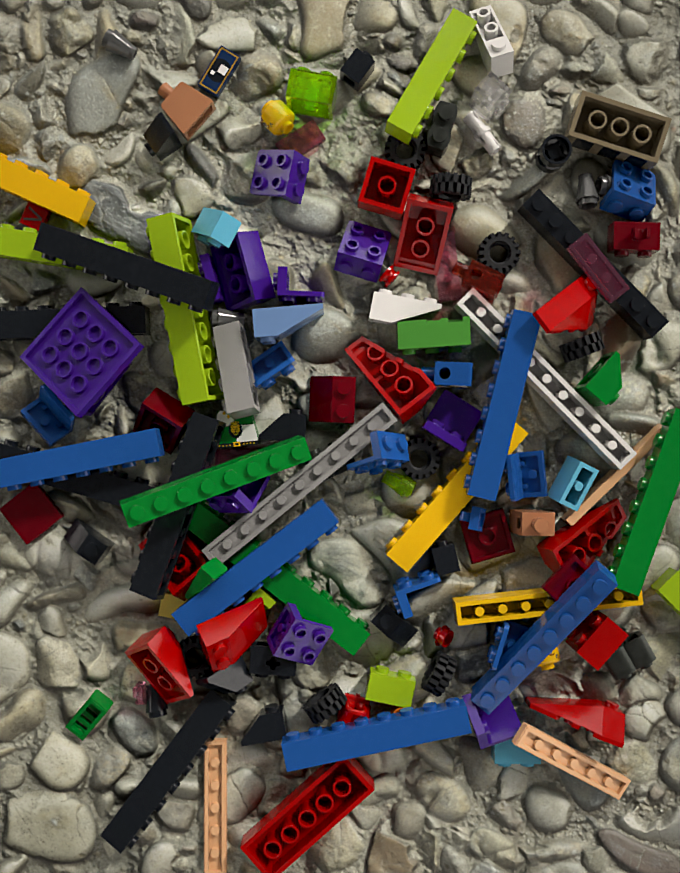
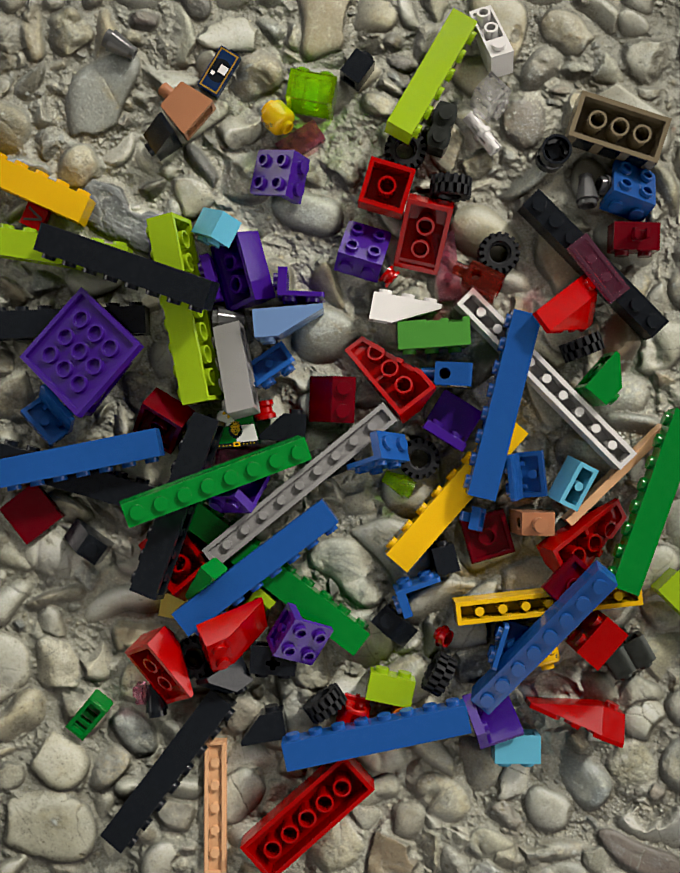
light nougat tile [512,721,631,800] -> none
none -> red wheel [253,399,277,422]

